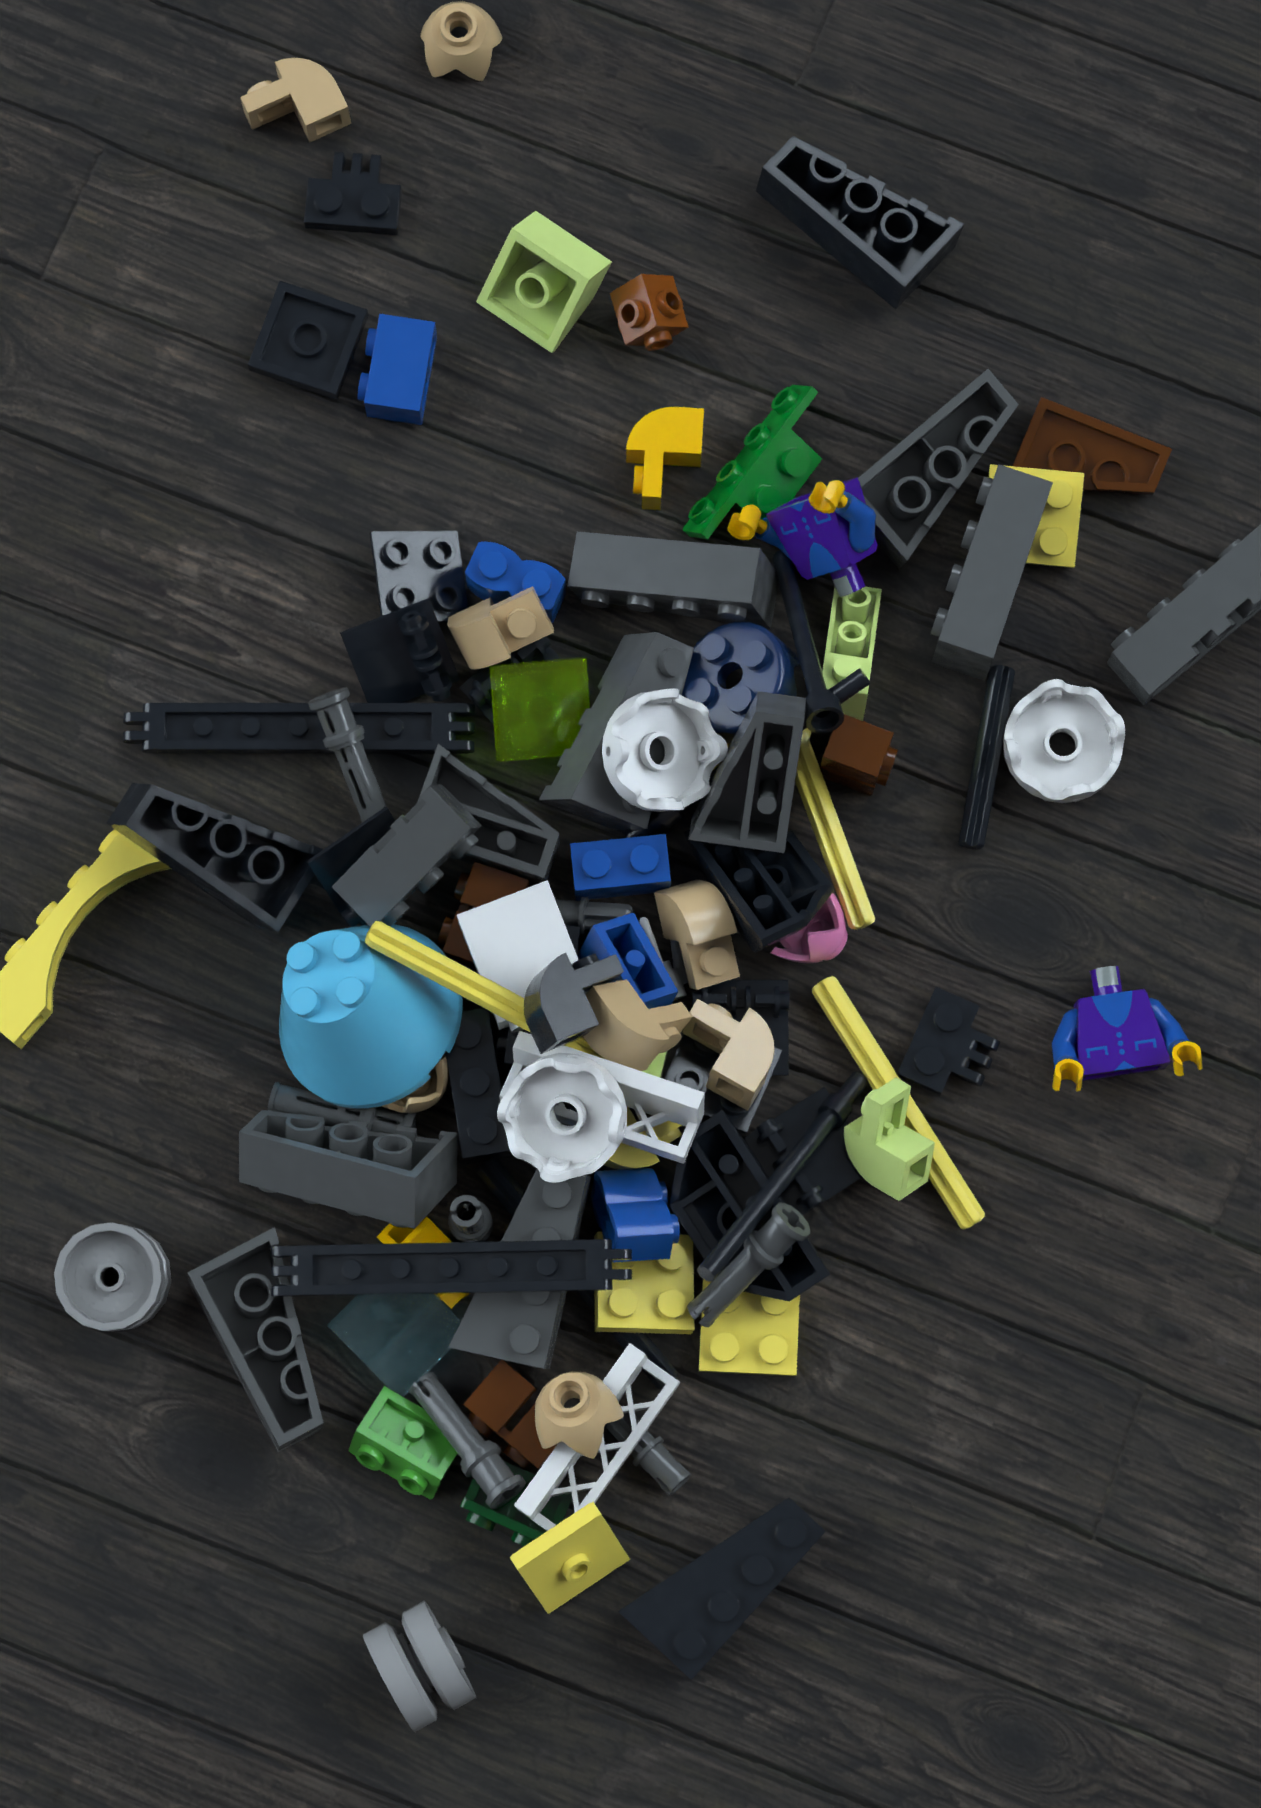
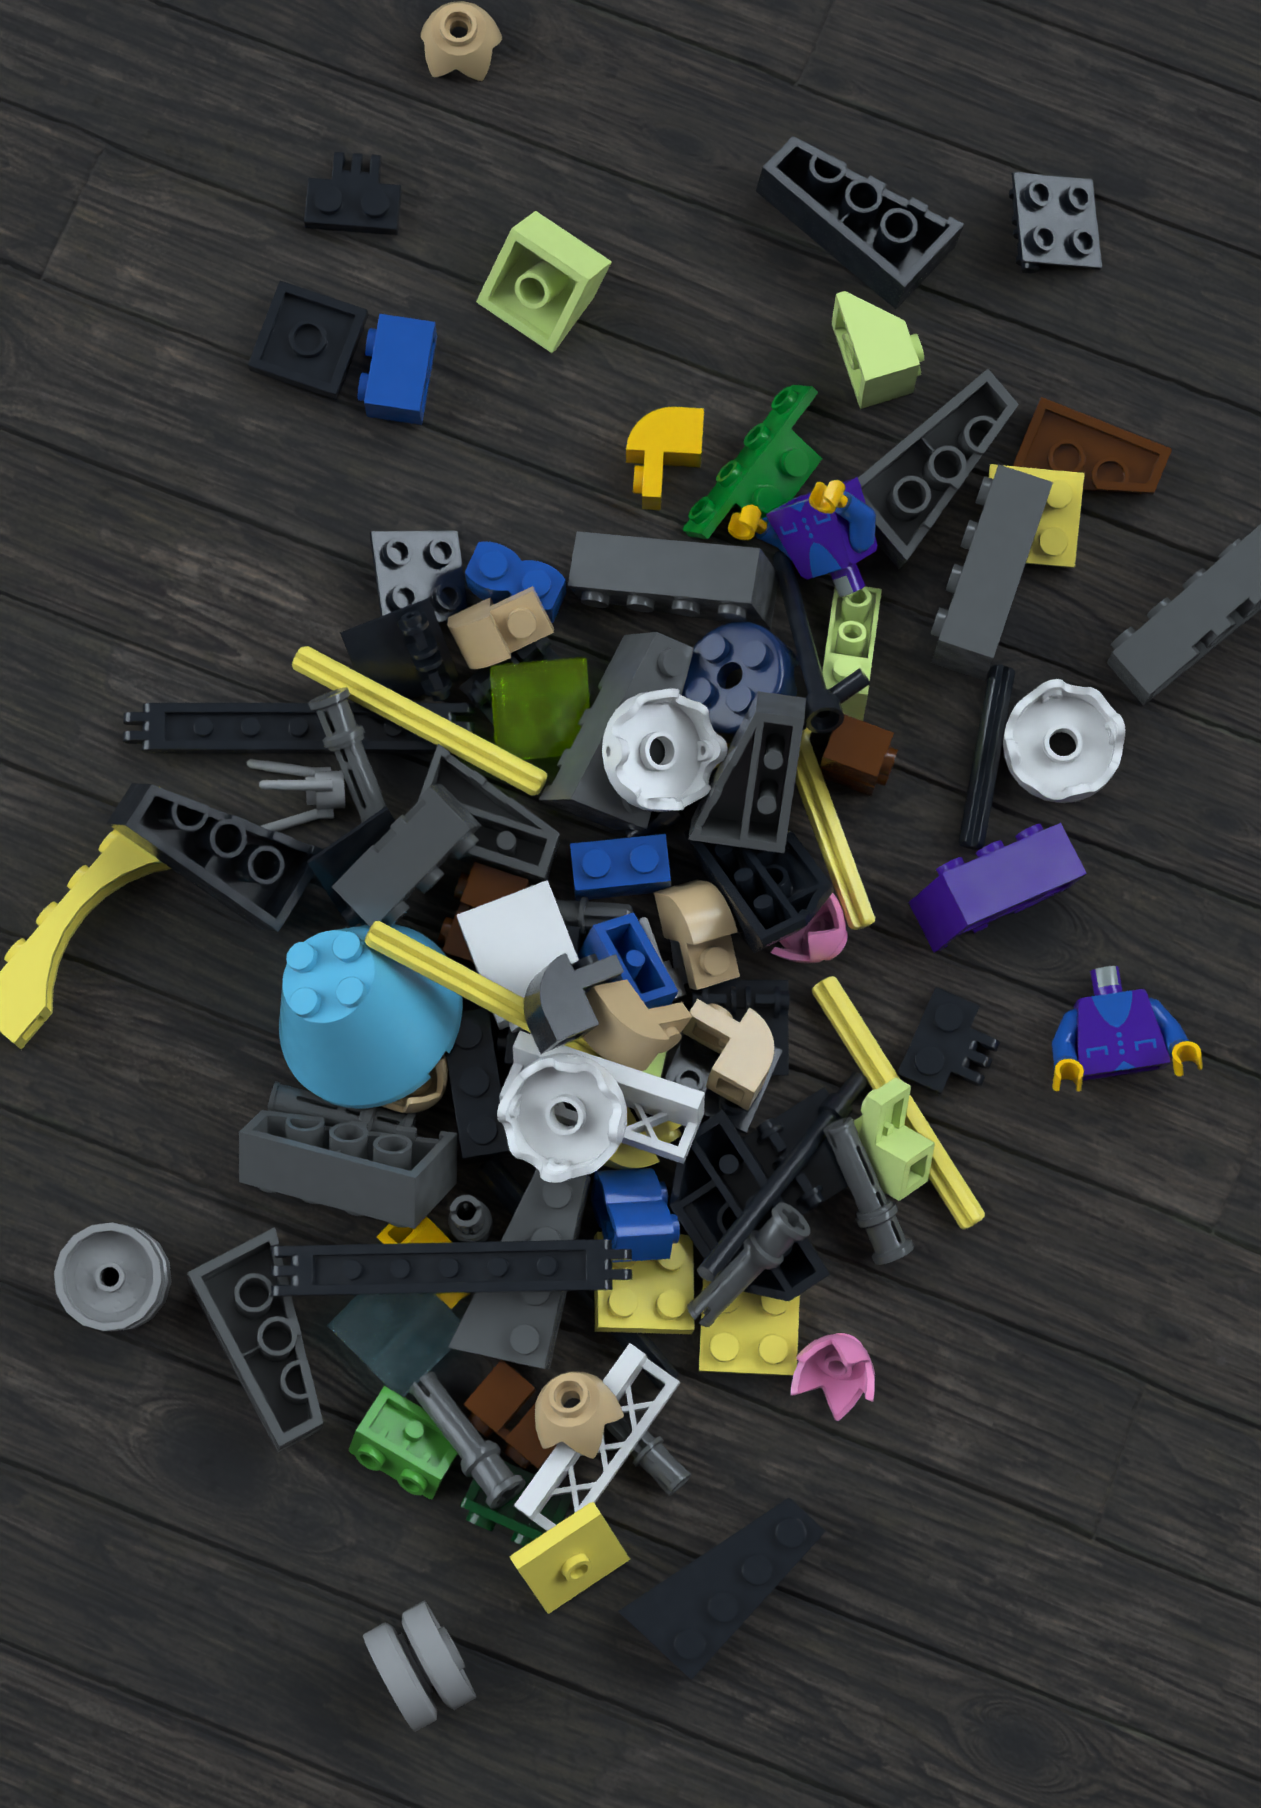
tan brick [240,58,351,142] -> none
dark orange brick [610,274,689,351] -> none
none -> light grey plant [247,759,345,832]
none -> light yellow axle [292,646,547,796]
none -> bright pink piece [791,1333,875,1421]
none -> dark grey pin [823,1117,915,1265]
none -> yellowish green slope [832,291,924,409]
none -> dark purple wedge [908,823,1087,953]
none -> hinge [1009,172,1102,273]

